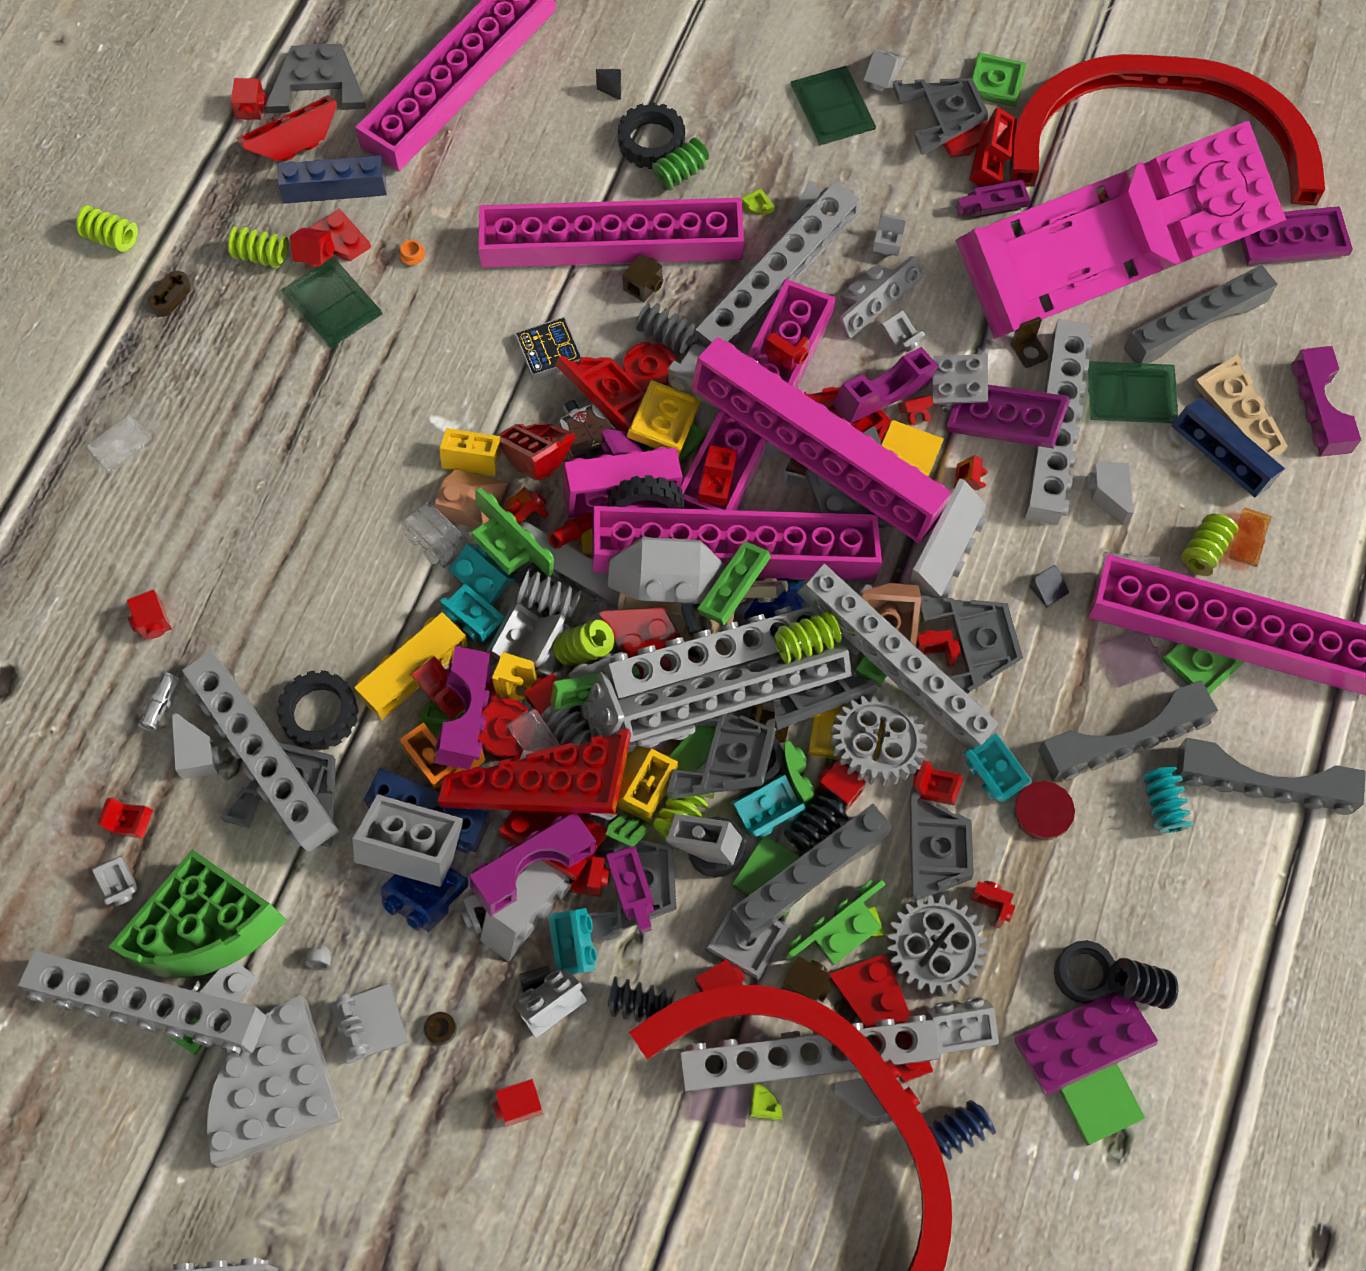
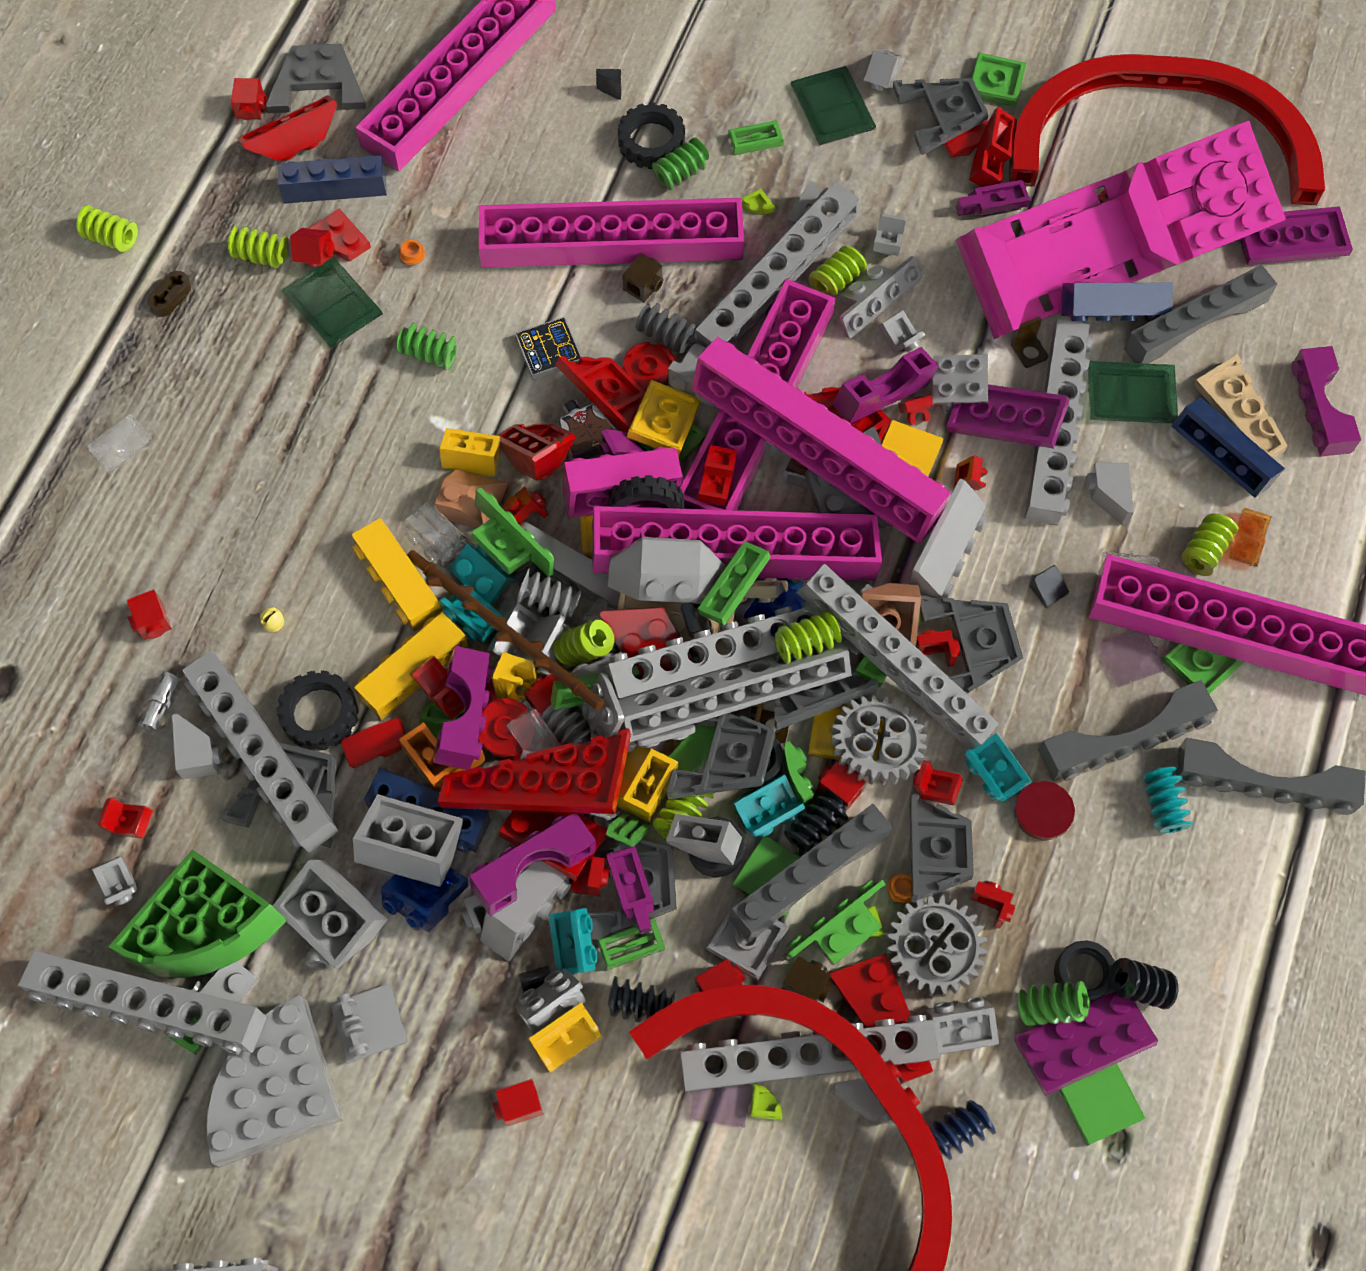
dark brown tile [424,1012,457,1045] -> none
red axle [548,511,593,549] -> none
red bracket [765,332,809,371] -> none
none -> light yellow hinge [260,607,284,632]
none -> light grey slope [273,860,389,969]
none -> red slope [341,718,406,769]
none -> yellow brick [351,517,442,631]
none -> bright green piece [396,322,457,370]
none -> reddish brown plant [407,550,605,711]
none -> yellow hinge [529,1002,602,1072]
none -> bright green tile [597,919,665,971]
none -> bright green tile [728,120,784,155]
none -> lime piece [808,245,867,296]
none -> orange plate [887,873,911,904]
none -> bright green piece [1018,981,1090,1026]
none -> brick [1061,282,1173,321]

